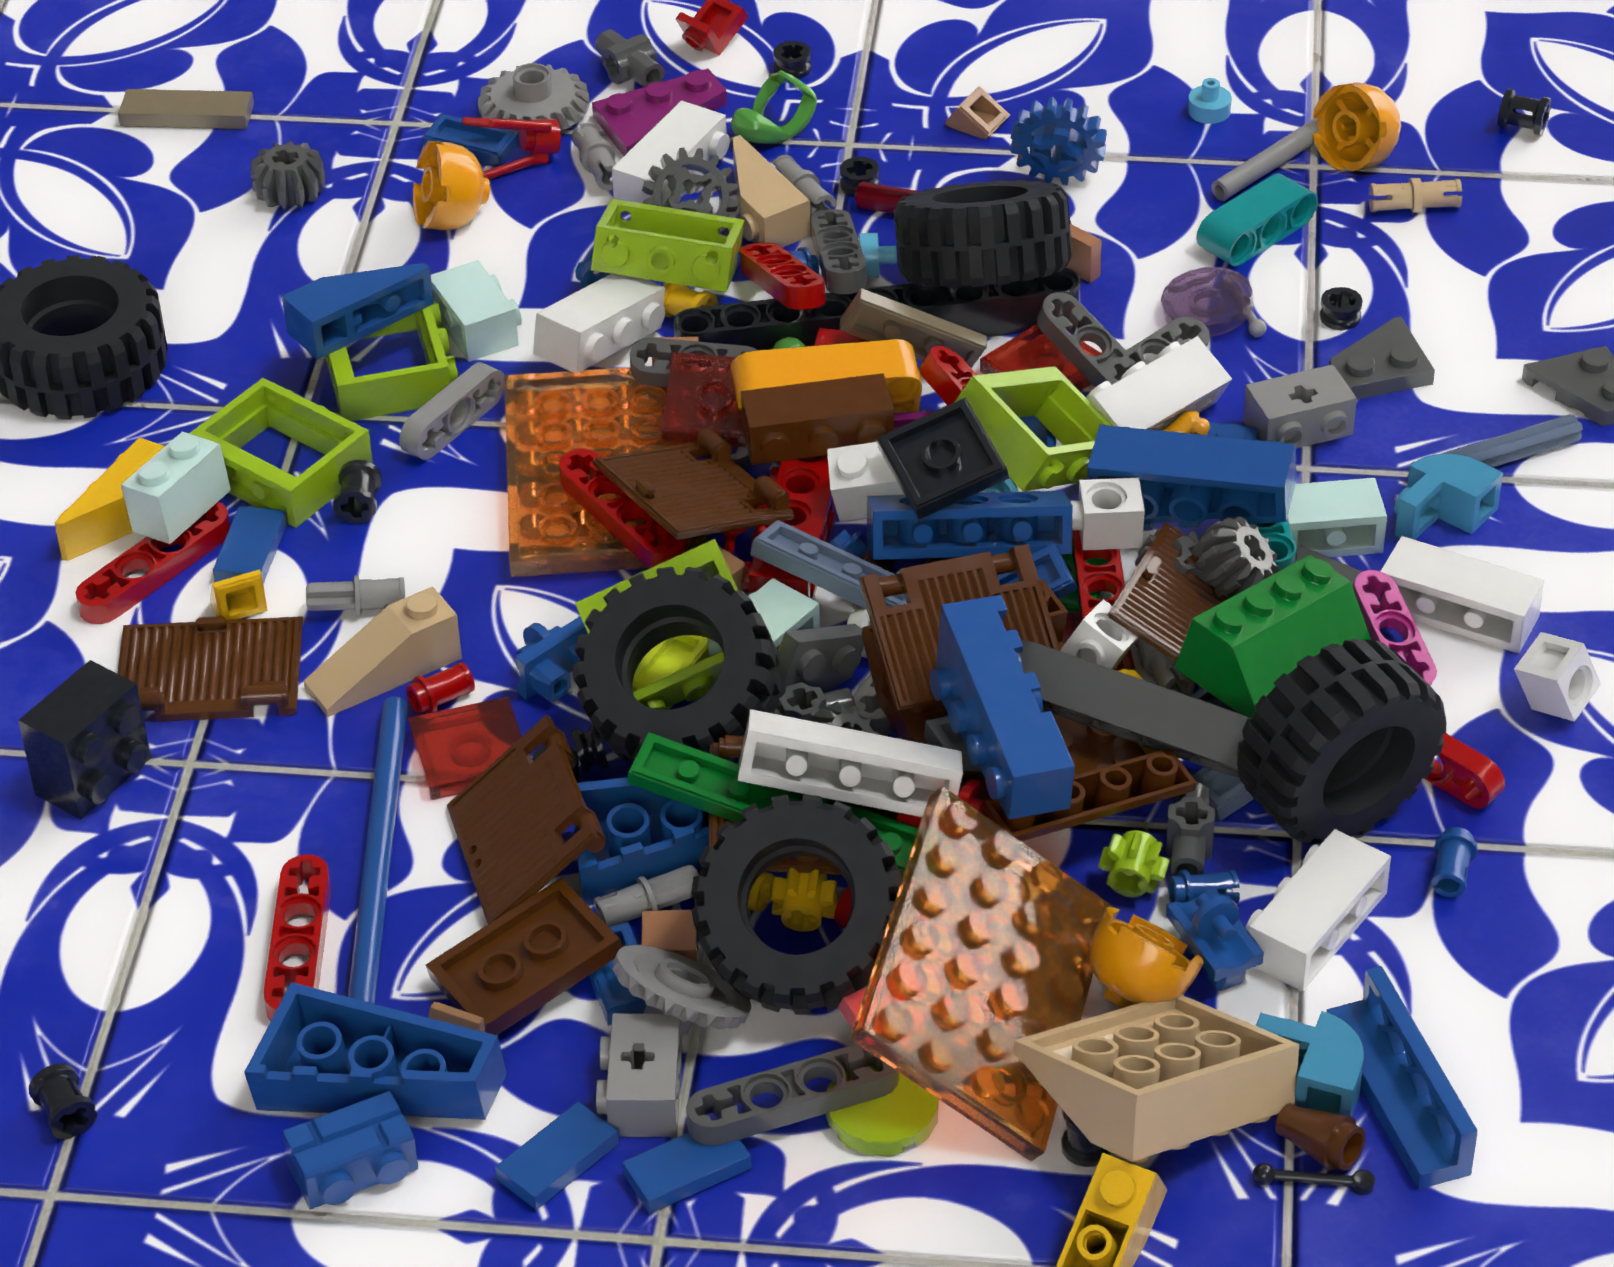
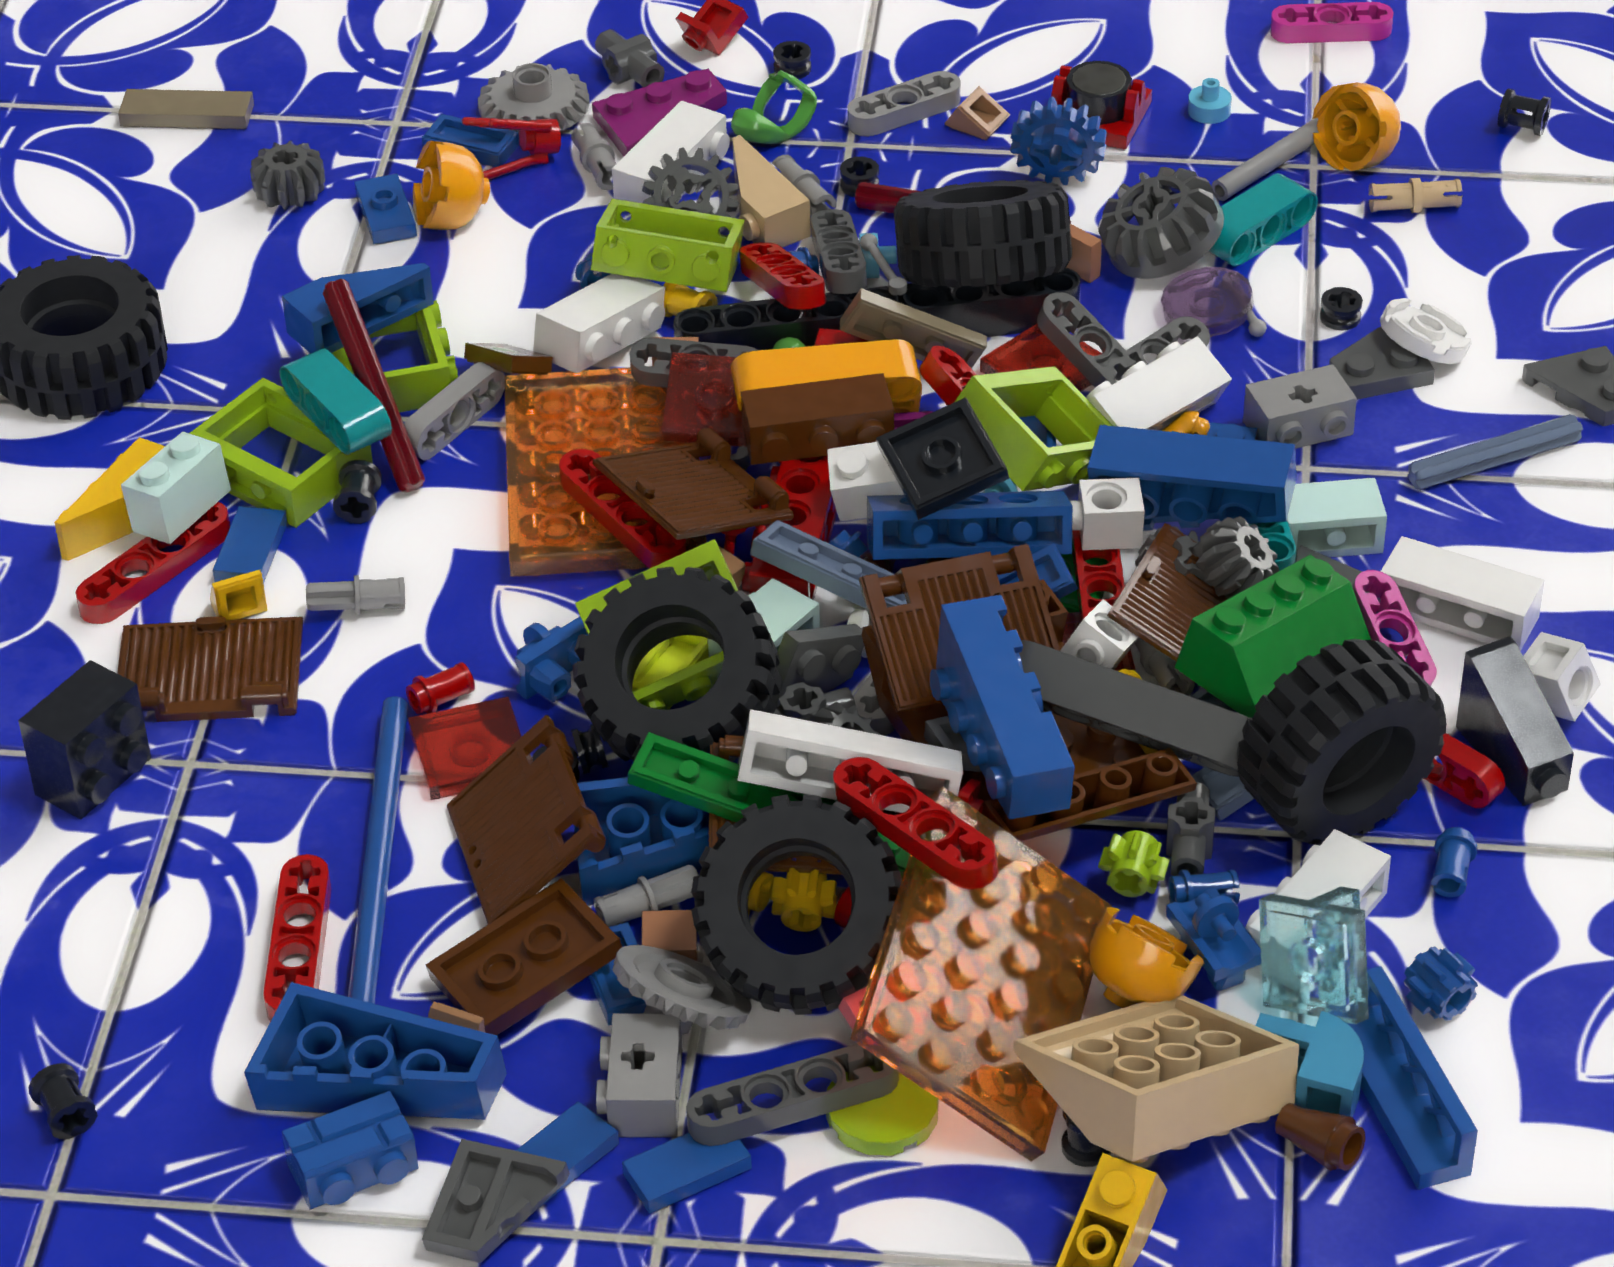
tan slope [304,586,462,717] -> none
light aqua brick [431,260,522,362] -> none
black hinge [1252,1163,1375,1195] -> none
dark azure brick [1394,454,1503,540] -> none
none -> teal beam [279,348,392,455]
none -> dark red axle [323,279,425,493]
none -> blue plate [354,174,417,244]
none -> dark grey wing [422,1139,570,1263]
none -> reddish brown tile [464,343,553,375]
none -> red beam [833,757,999,890]
none -> light grey beam [847,71,961,136]
none -> light grey hinge [860,233,907,295]
none -> piece [1051,61,1152,149]
none -> dark grey gear [1098,167,1224,279]
none -> clear light blue bracket [1259,886,1369,1025]
none -> dark pink beam [1270,2,1394,43]
none -> white tile [1380,298,1472,364]
none -> blue gear [1403,946,1478,1021]
none -> black slope [1456,636,1574,806]

